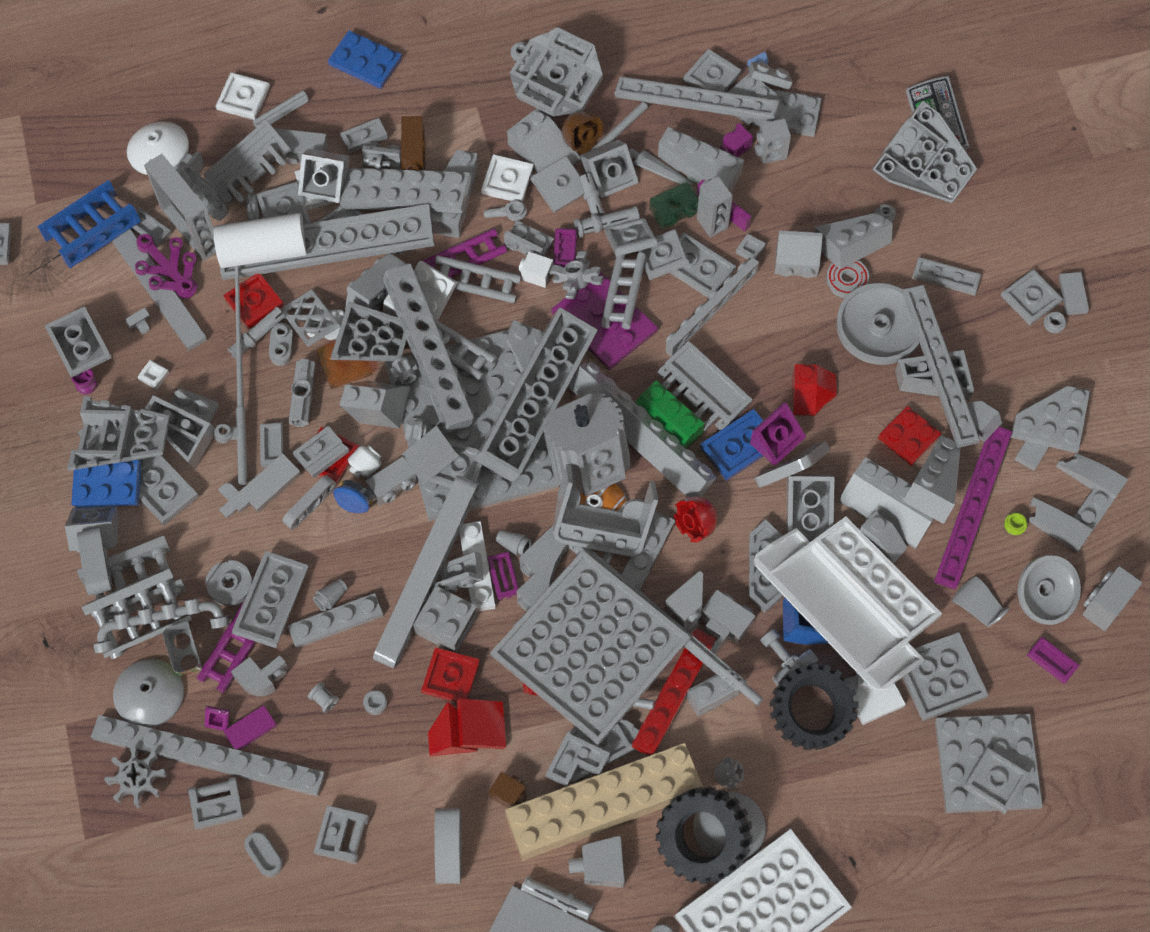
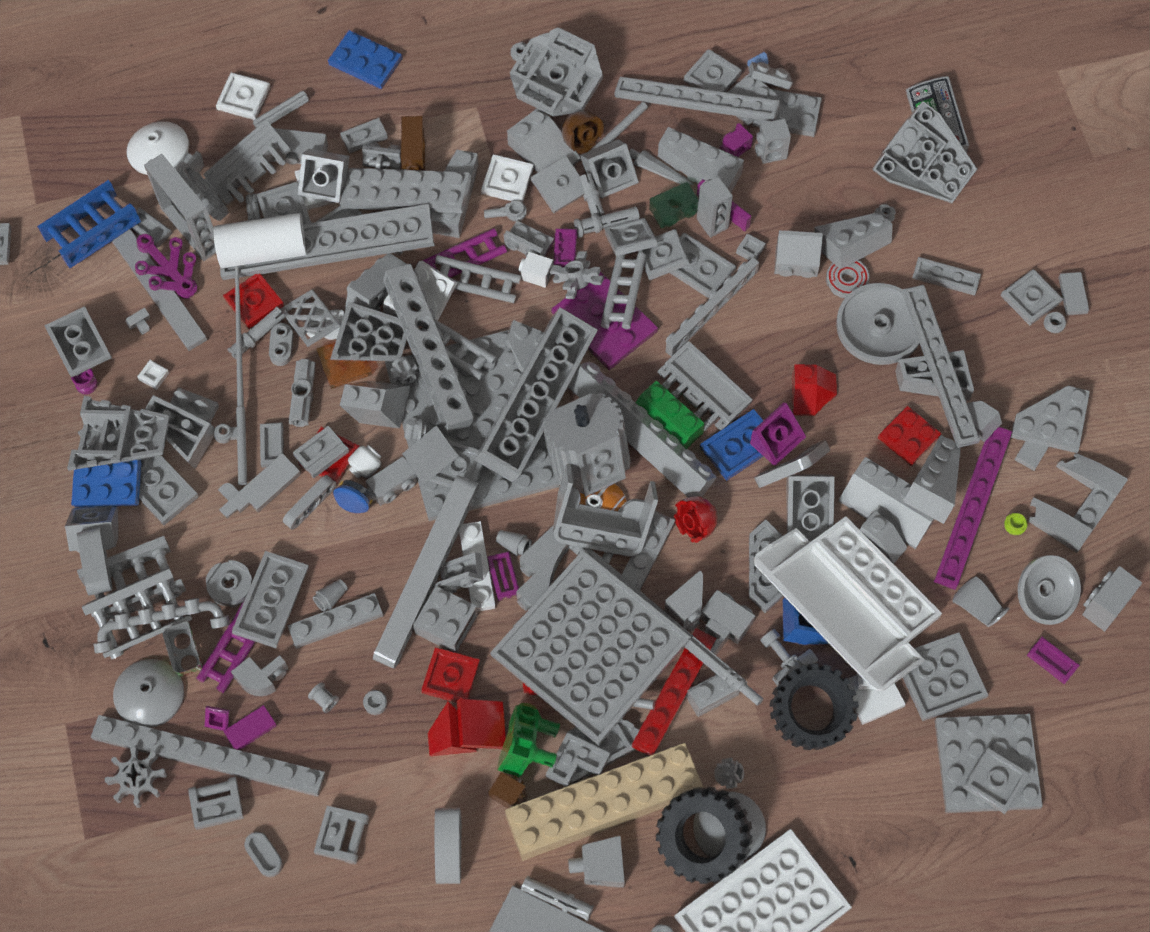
none -> green piece [497,703,560,778]

